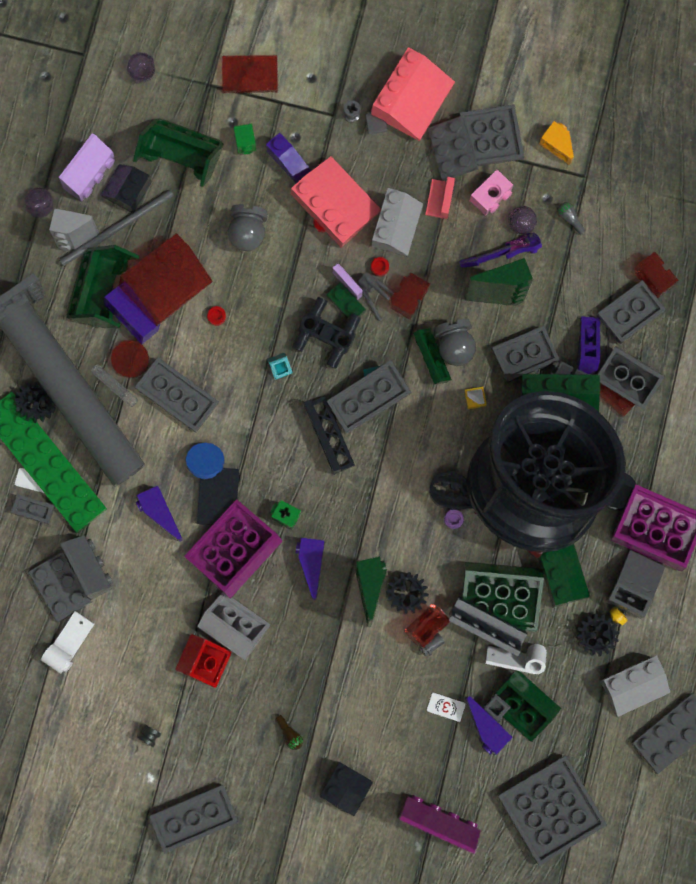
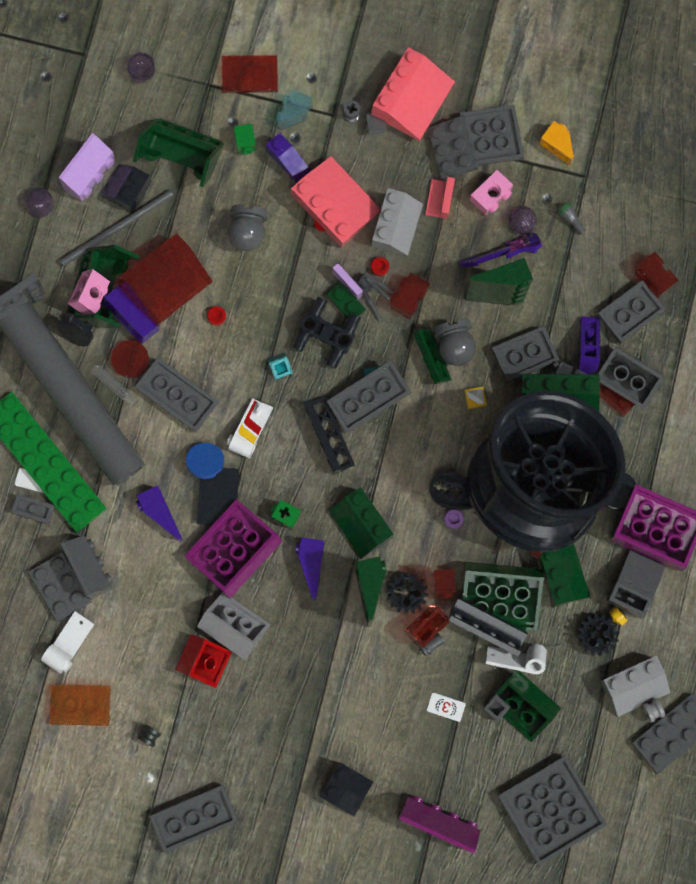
black gear [14,382,56,423] -> none
light grey slope [49,208,99,251] -> none
dark brown piece [275,715,303,750] -> none
dark purple slope [466,696,513,755] -> none
none -> clear orange plate [50,685,111,726]
none -> black tile [57,313,94,347]
none -> bright pink brick [68,269,110,314]
none -> white door [227,398,273,459]
none -> clear light blue slope [276,90,313,130]
none -> dark green slope [329,487,394,559]
none -> clear red brick [432,569,456,601]
none -> light grey wheel [642,699,665,723]

